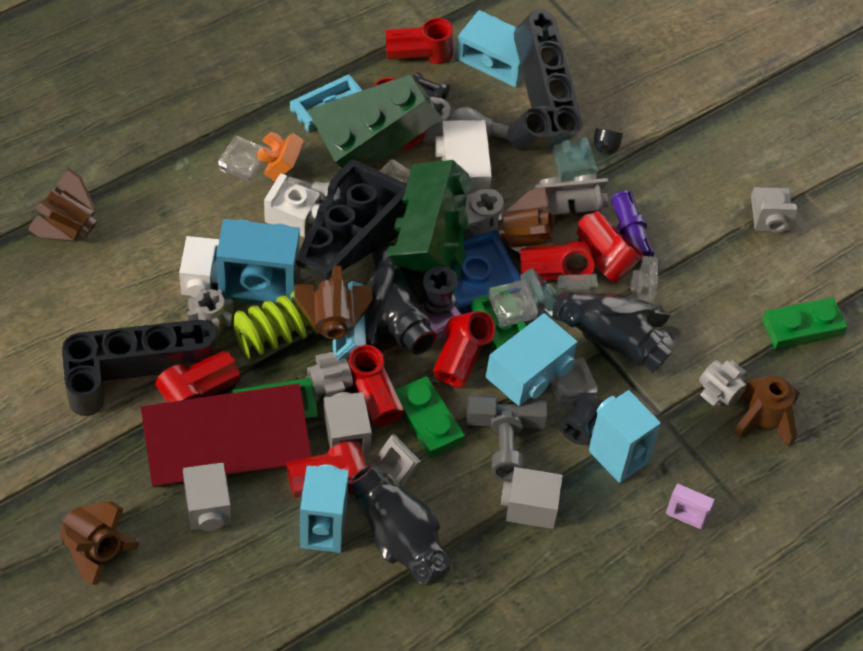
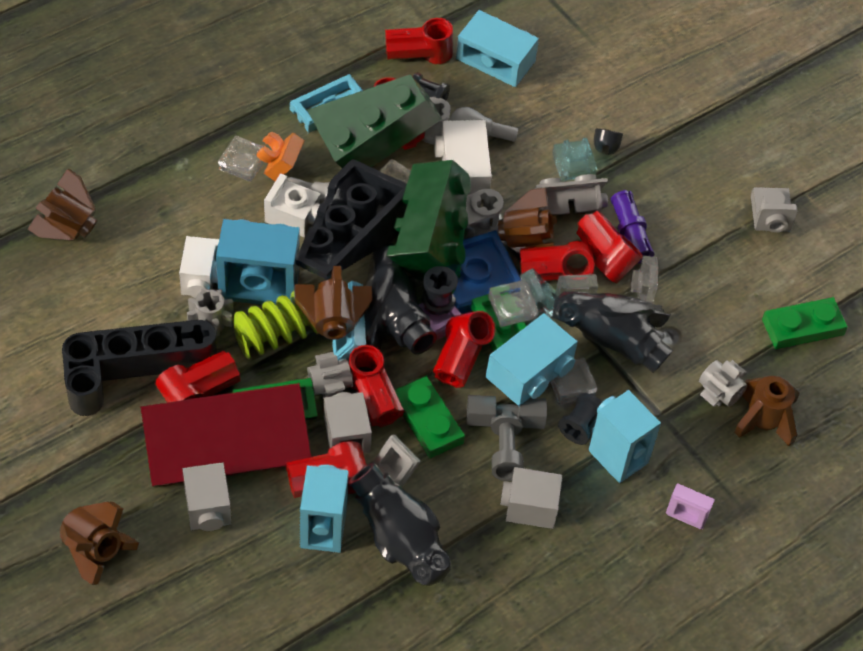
black beam [507,9,583,151] -> none

